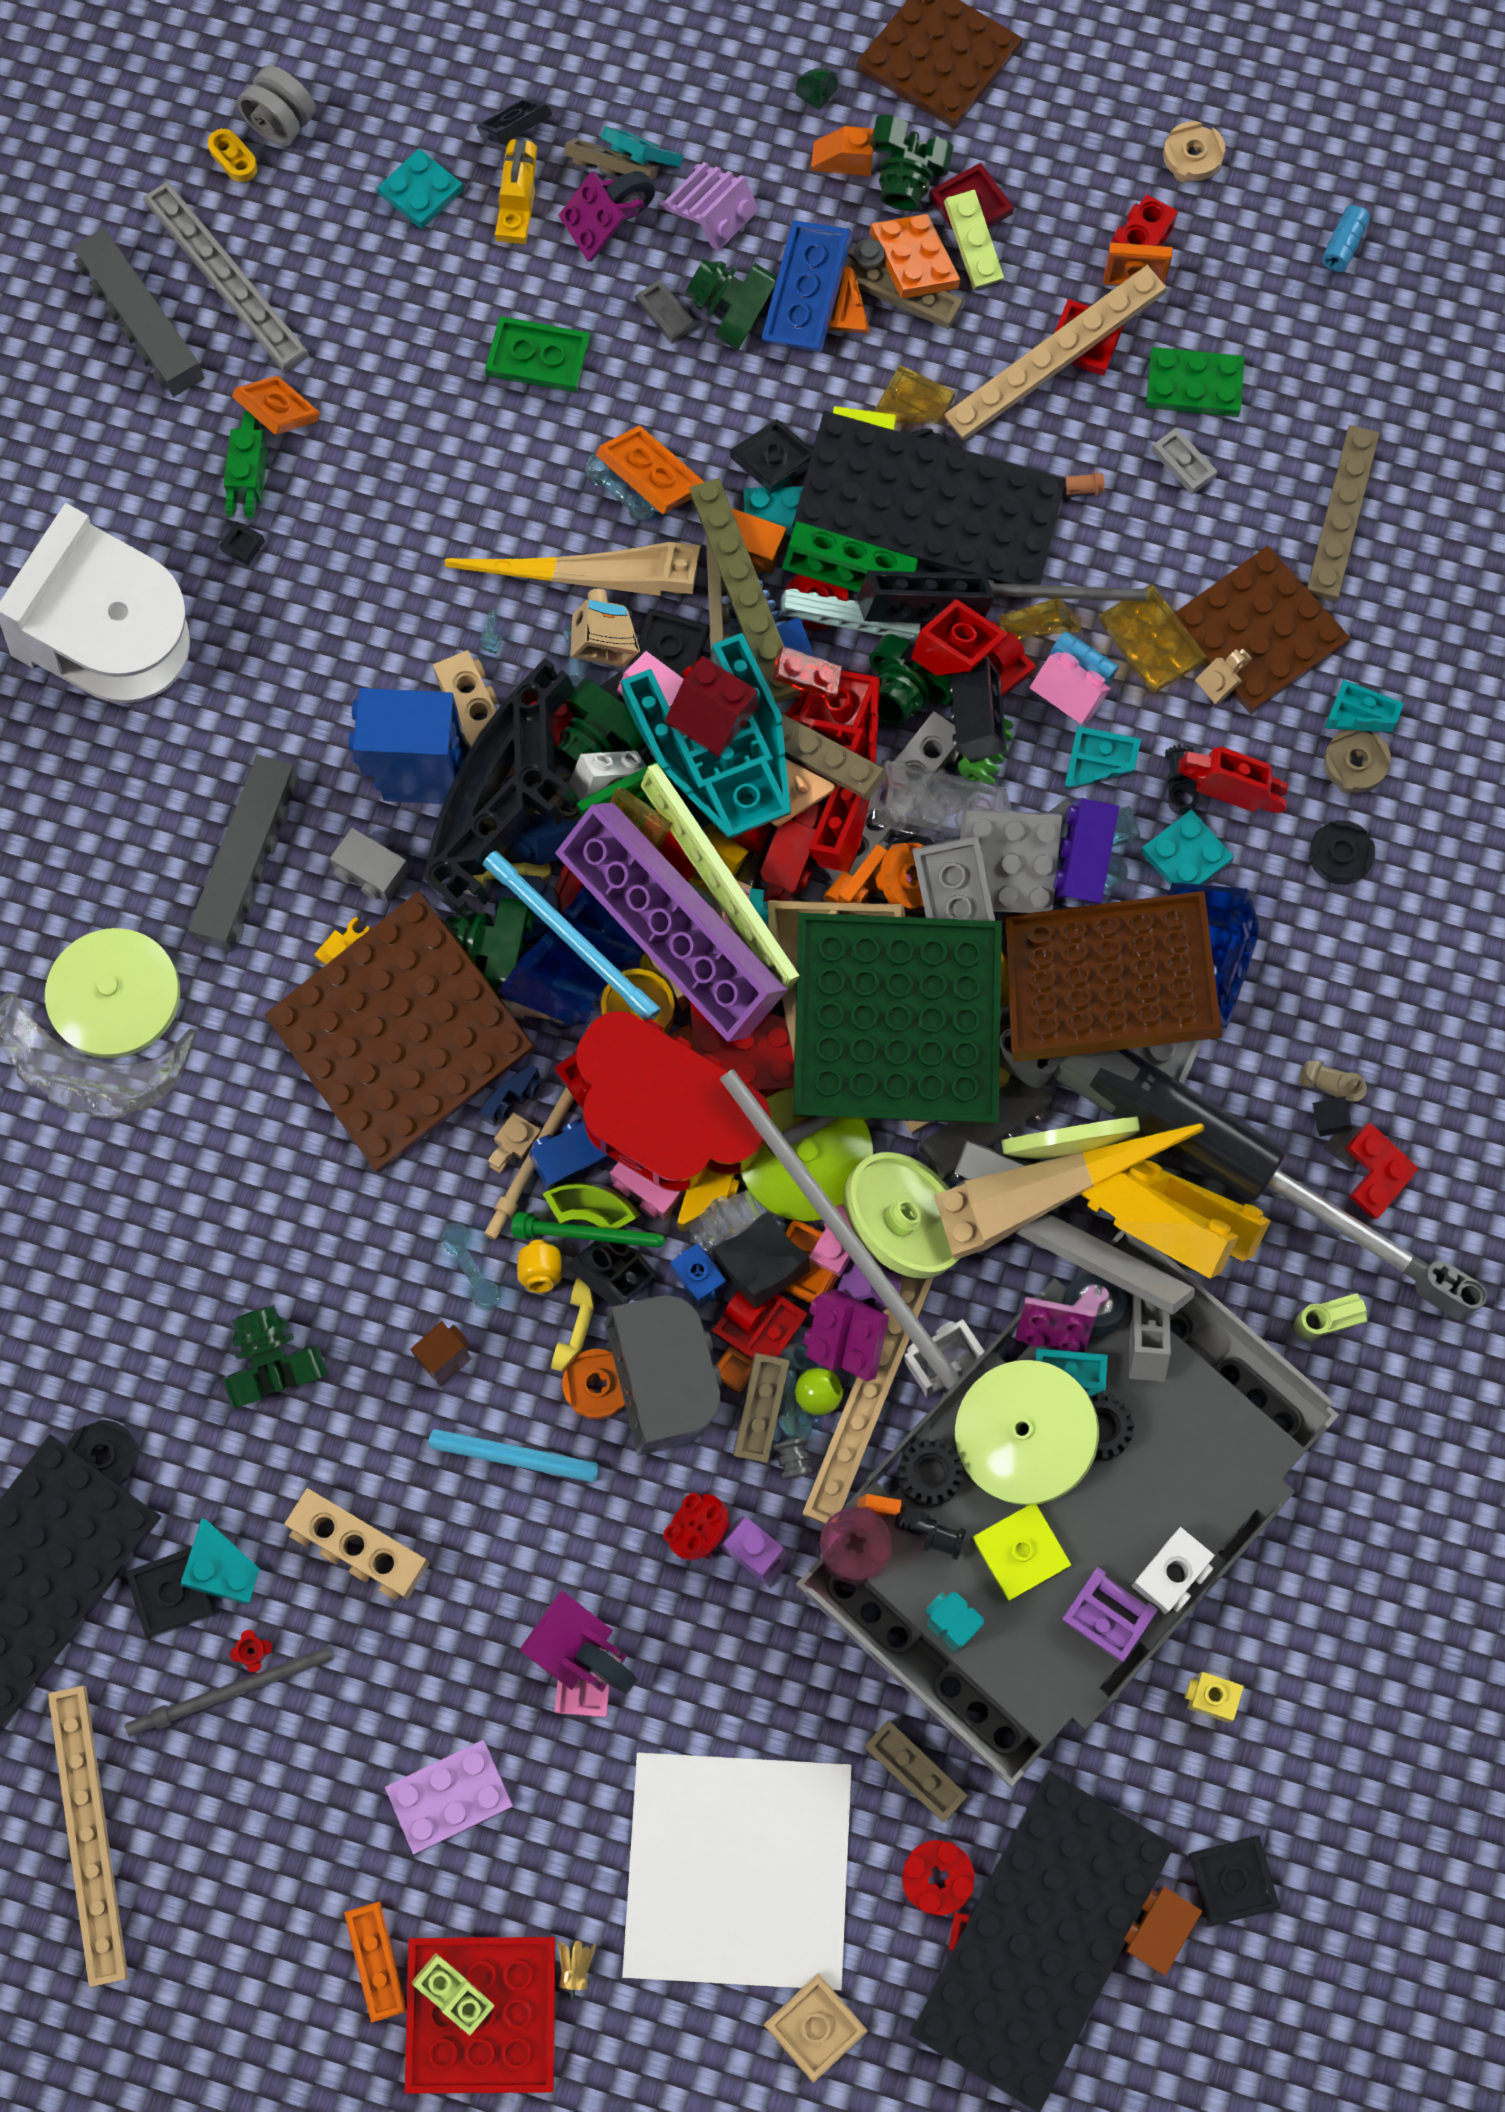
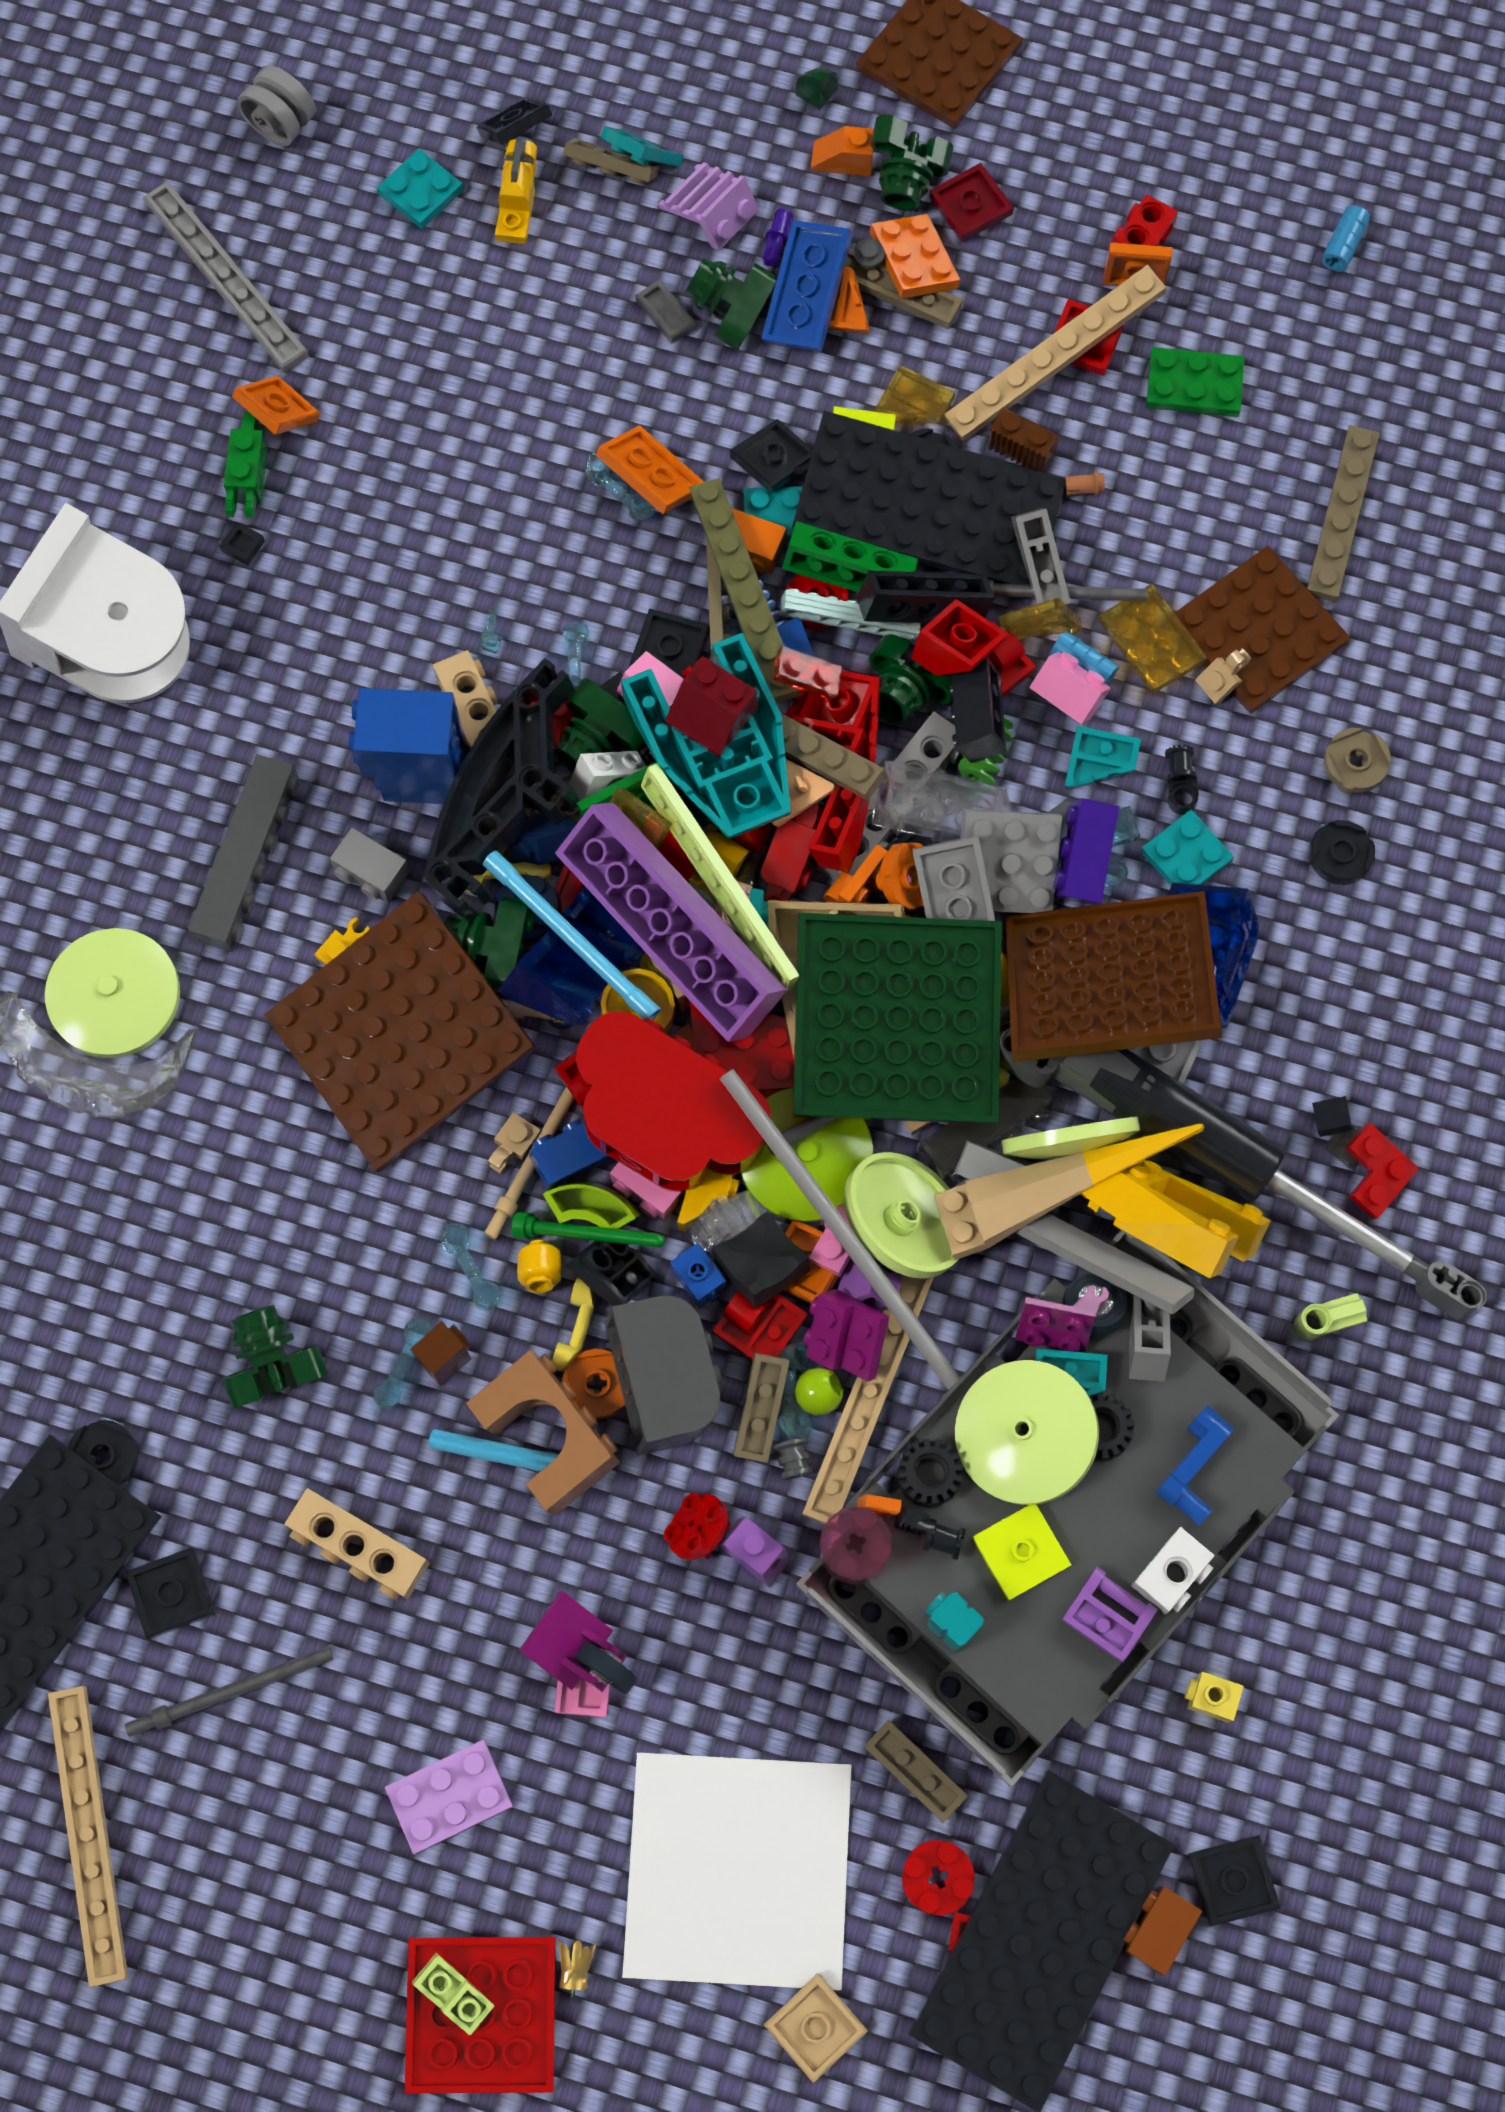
dark grey brick [72,228,205,397] -> none
teal wing [180,1518,260,1605] -> none
yellow plate [207,129,258,182] -> none
red plate [230,1630,273,1673] -> none
orange tile [344,1901,407,2023] -> none
tan plate [445,542,701,596] -> none
dark blue slope [480,1065,542,1127] -> none
green plate [485,316,591,393] -> none
magenta plate [558,171,655,262] -> none
tan torso [570,589,640,667] -> none
orange tile [717,1345,753,1395] -> none
white window [904,1319,985,1399] -> none
yellowish green plate [944,190,1004,290] -> none
light grey plate [1151,427,1218,495] -> none
tan plate [1163,121,1225,182] -> none
red hinge [1178,747,1288,813] -> none
dark tan piece [1299,1060,1367,1103] -> none
teal wing [1325,680,1404,732] -> none
none -> clear light blue bar [373,1318,432,1409]
none -> medium nougat arch [466,1350,620,1516]
none -> dark purple axle [762,208,794,267]
none -> reddish brown brick [988,408,1059,473]
none -> light grey slope [1011,508,1071,612]
none -> blue beam [1156,1405,1234,1527]

